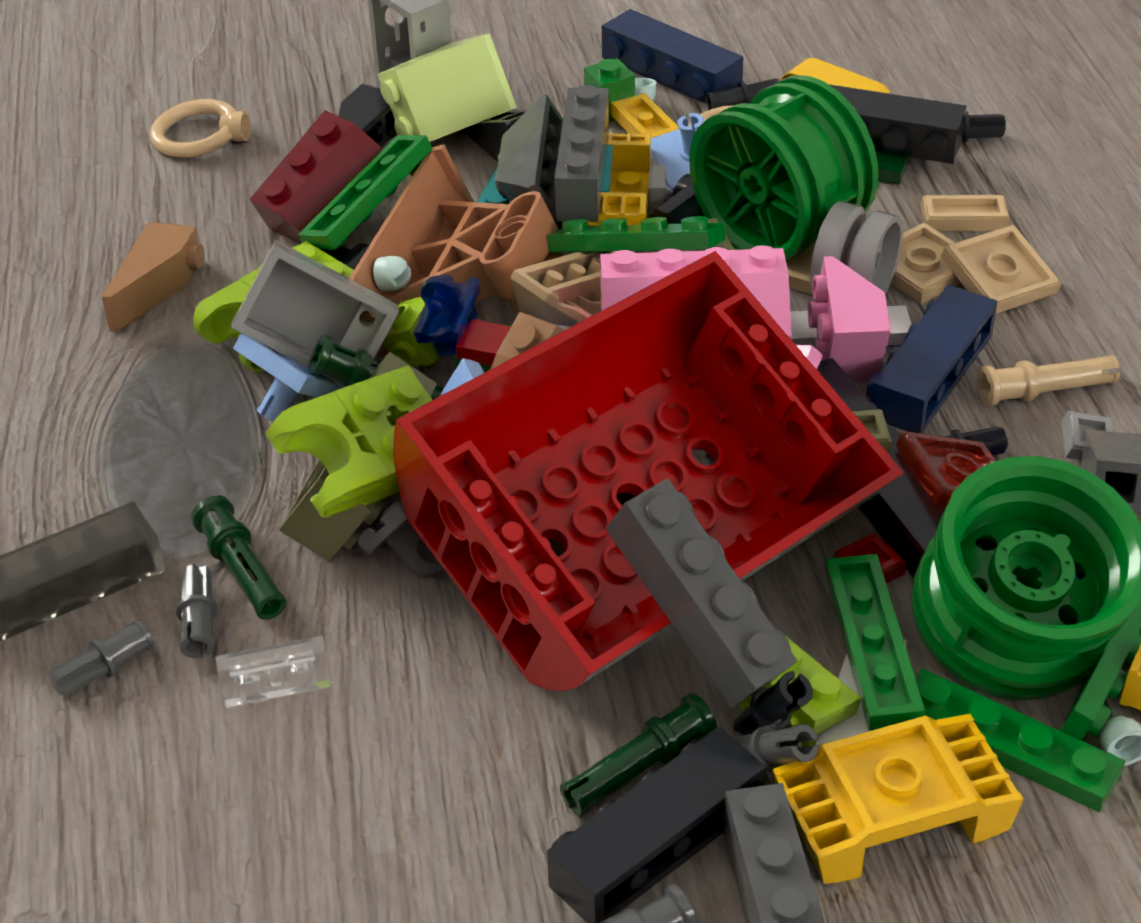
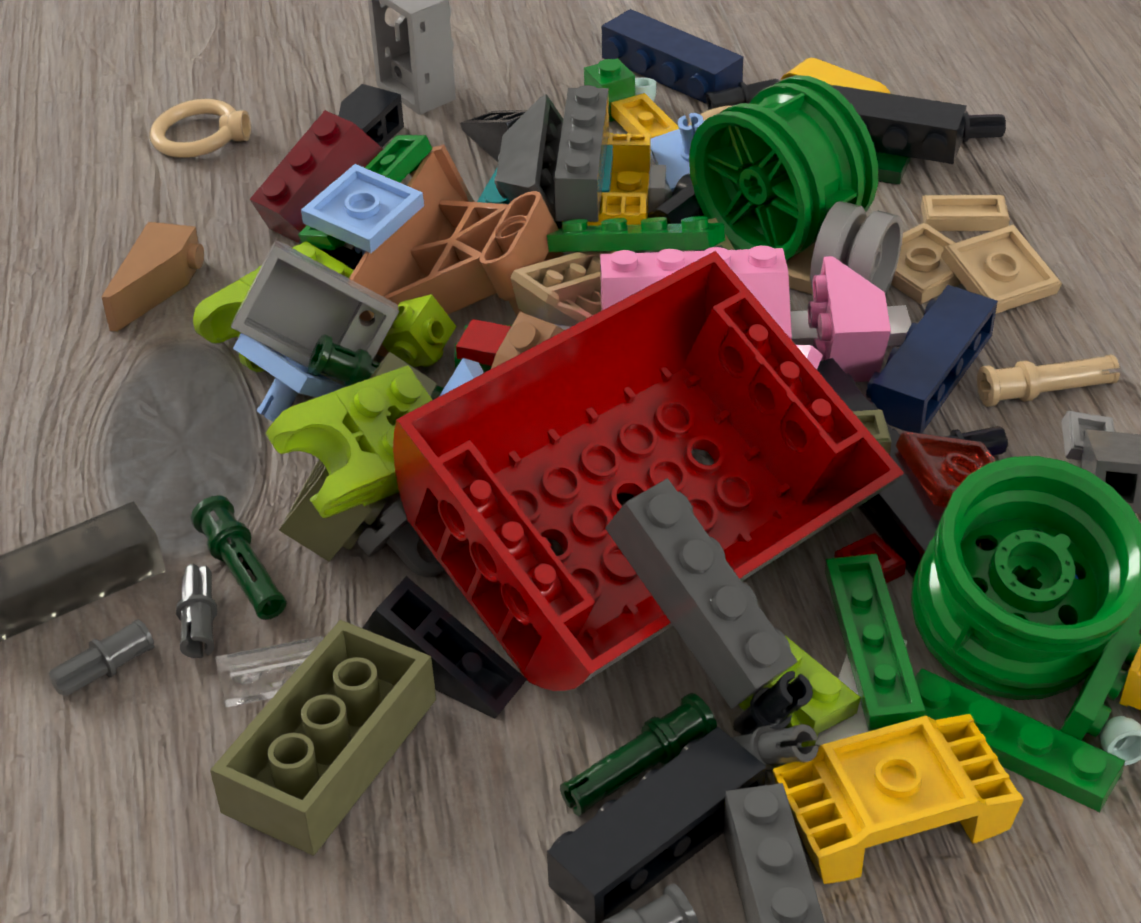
light aqua hinge [373,255,411,292] -> none
yellowish green slope [377,33,517,142] -> none
clear blue hips [413,275,481,356] -> none
none -> olive brick [210,620,436,856]
none -> light blue tile [301,164,424,255]
none -> black slope [362,576,527,719]

